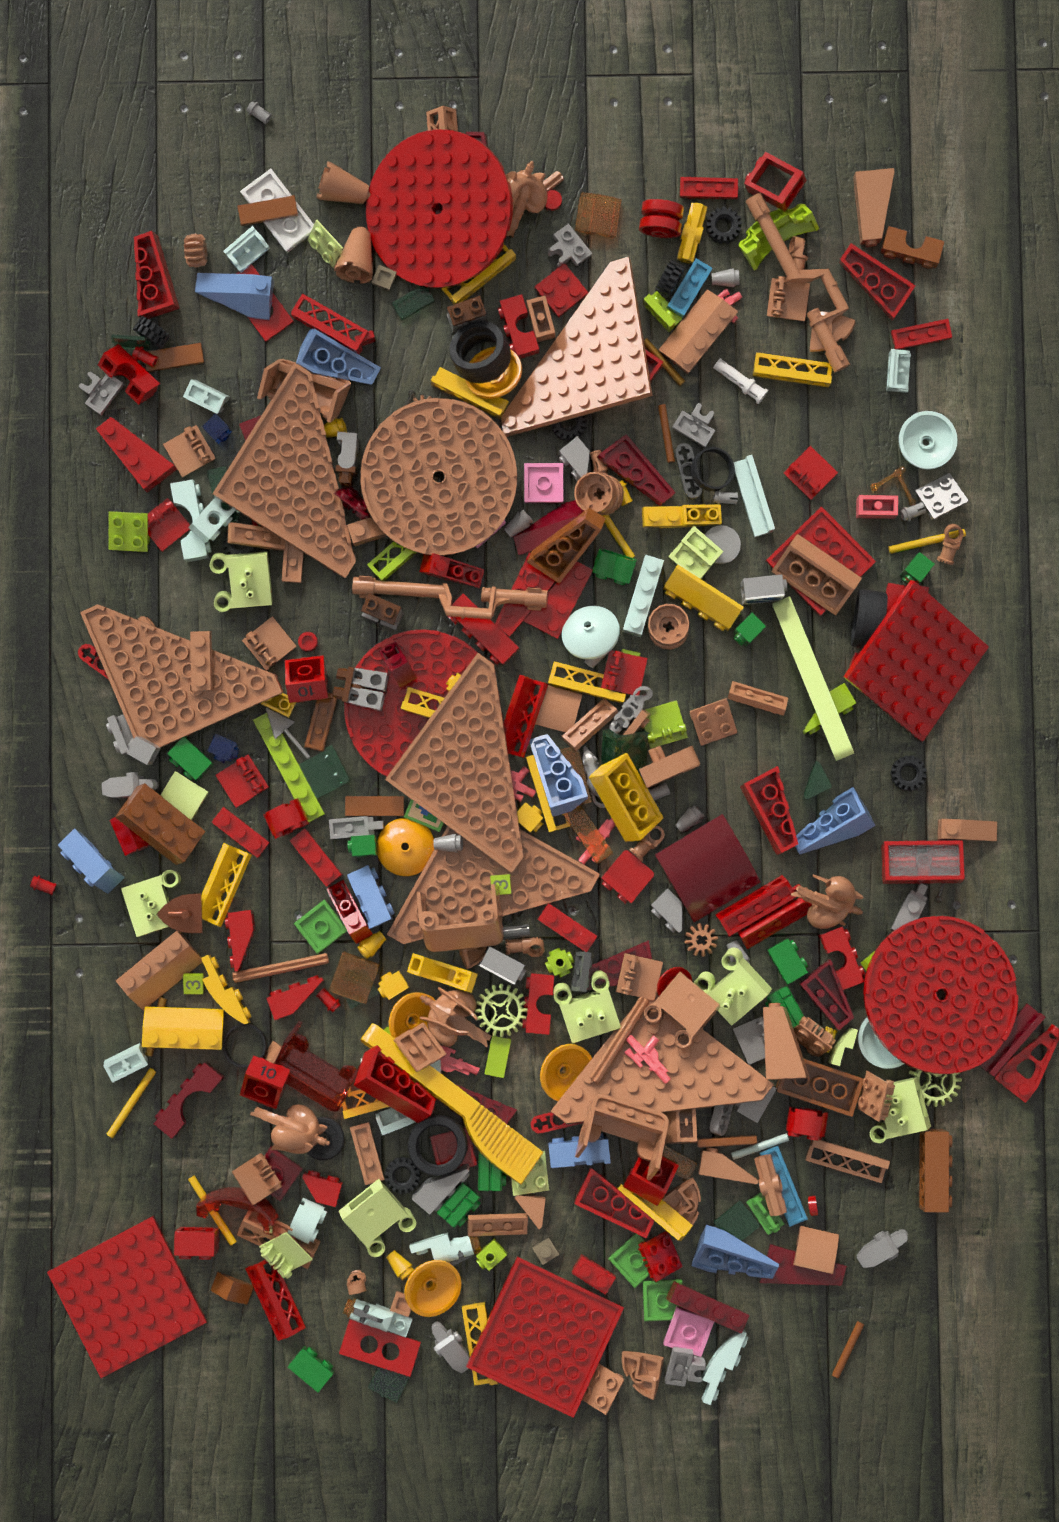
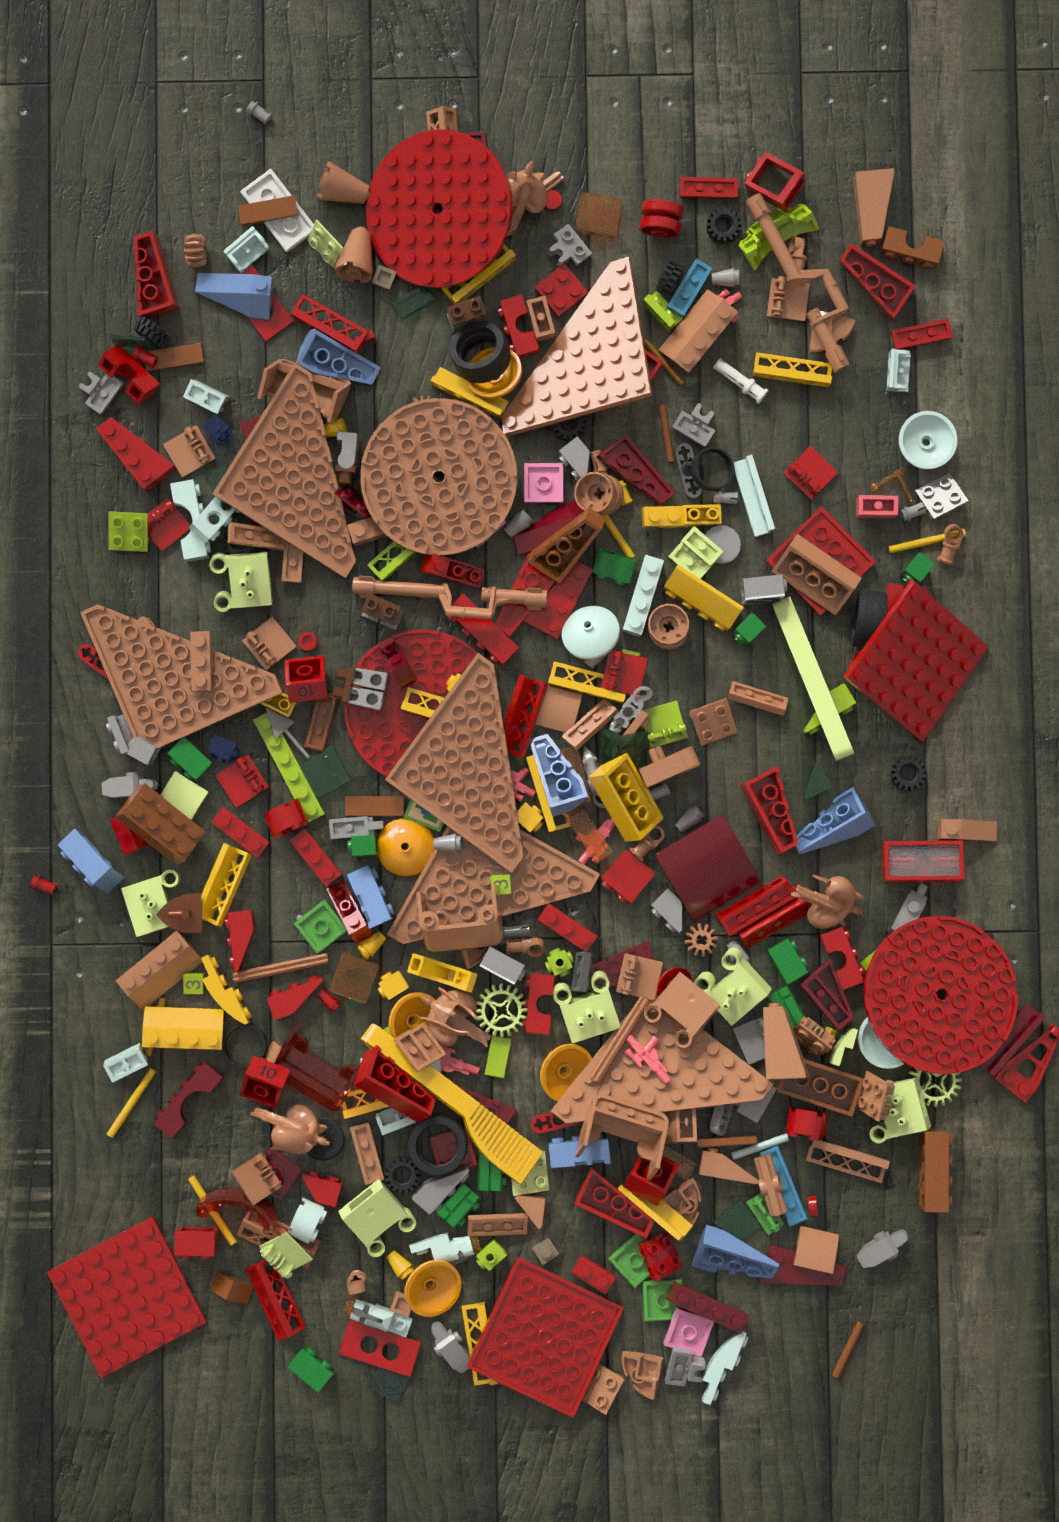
yellow piece [677,203,707,264] -> none

